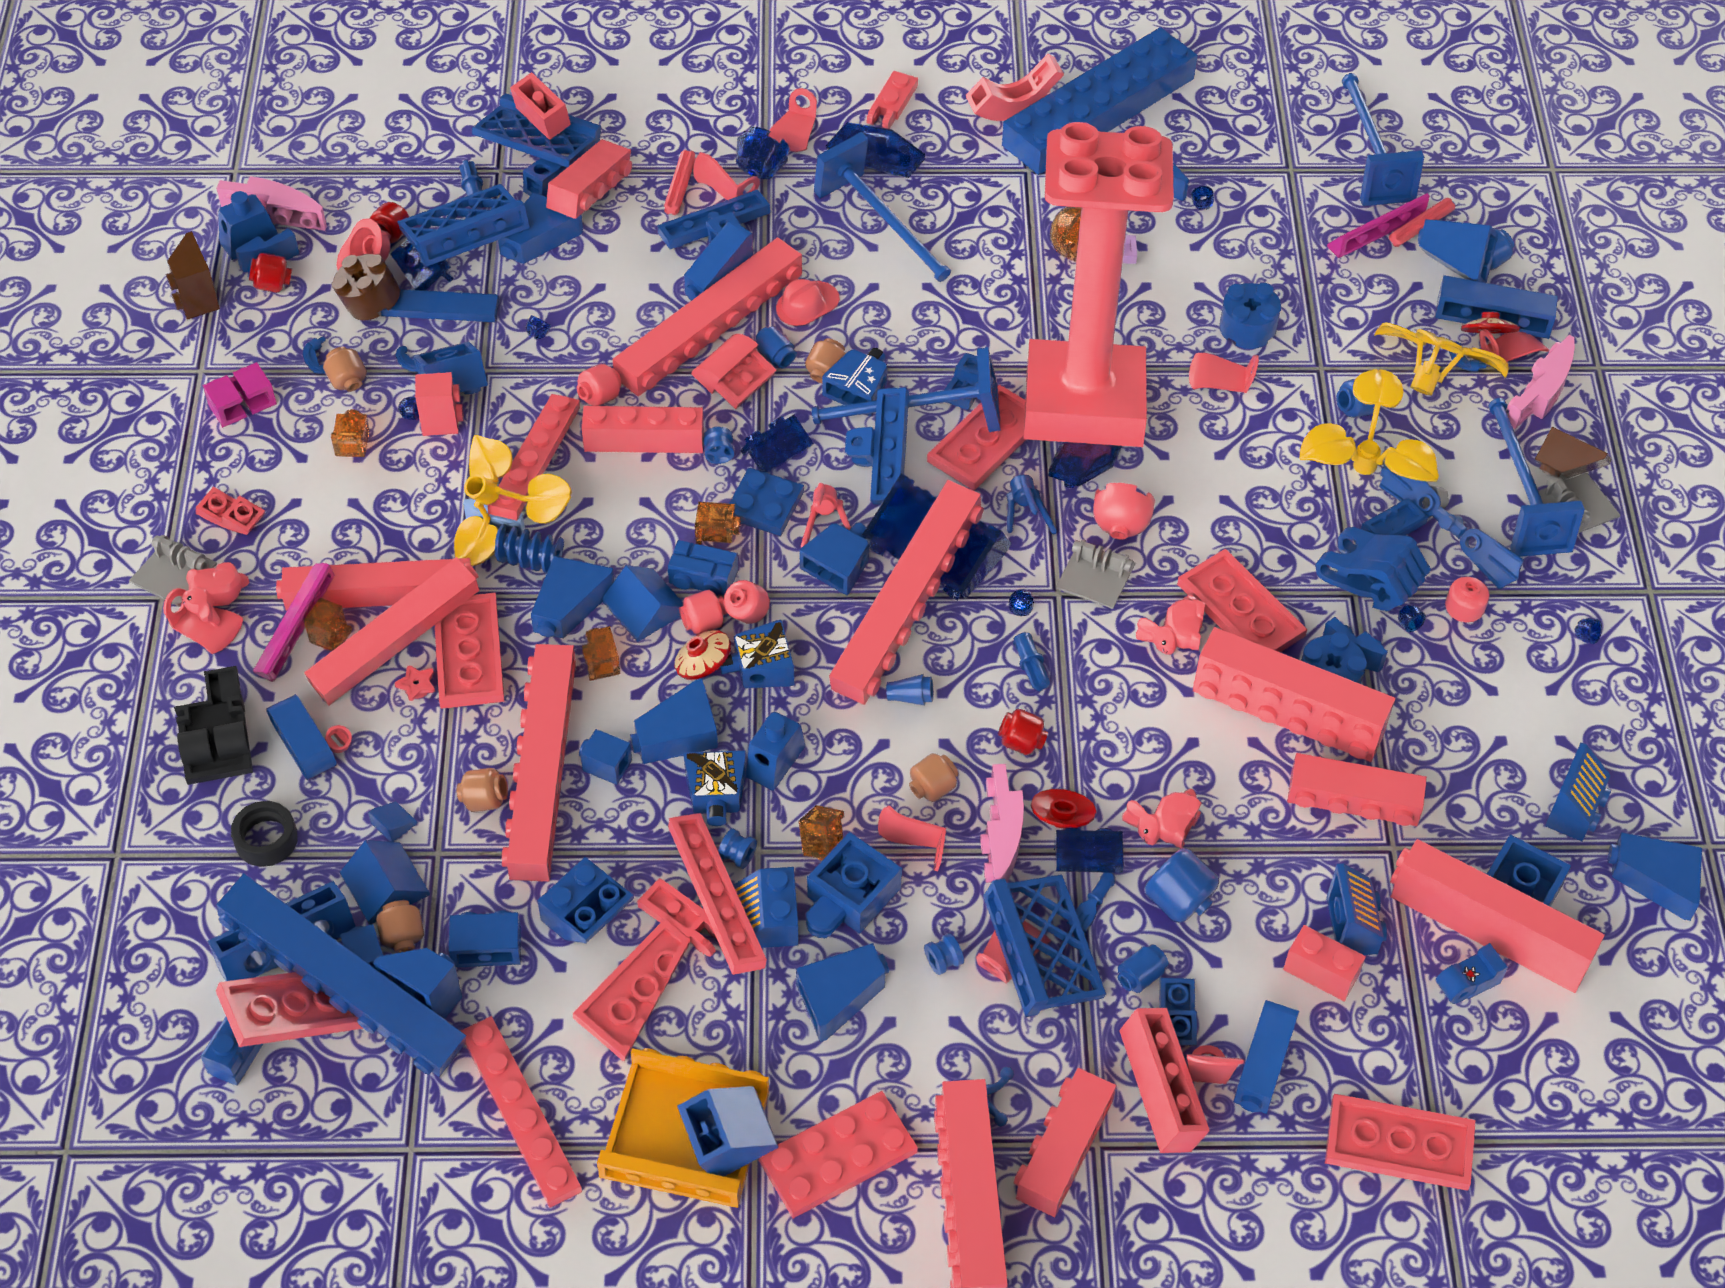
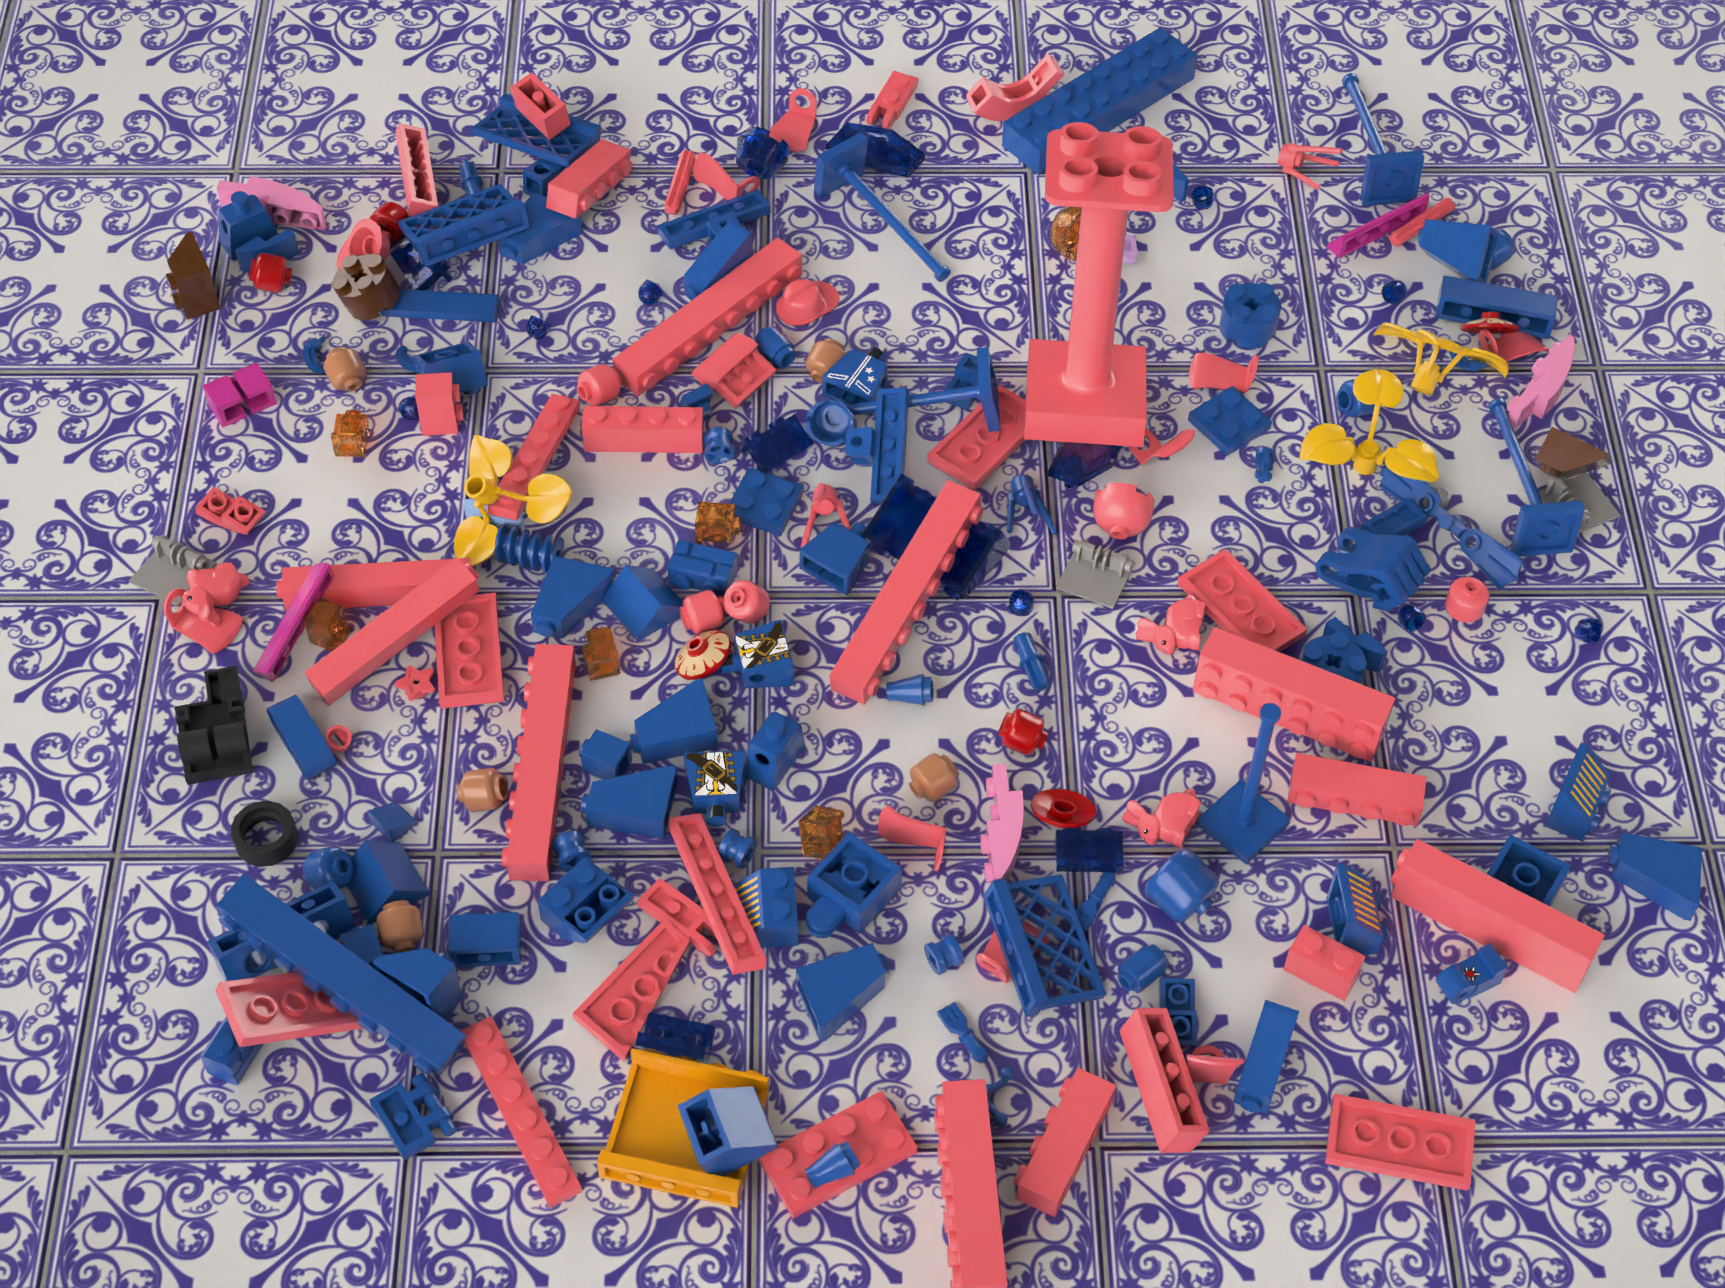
none -> blue head [303,846,354,890]
none -> blue plate [369,1073,457,1160]
none -> coral brick [396,123,438,227]
none -> blue wheel [552,831,591,872]
none -> blue slope [581,766,678,839]
none -> clear blue bracket [635,1012,716,1060]
none -> clear blue hinge [638,279,663,305]
none -> blue tile [678,384,713,421]
none -> blue cone [804,1141,860,1189]
none -> blue hair [806,400,857,447]
none -> blue piece [937,1002,988,1063]
none -> coral piece [1128,428,1195,465]
none -> blue plate [1188,386,1272,456]
none -> blue tile [1197,703,1291,865]
none -> blue piece [1254,447,1274,483]
none -> coral plant [1278,143,1343,190]
none -> clear blue hinge [1381,280,1407,305]

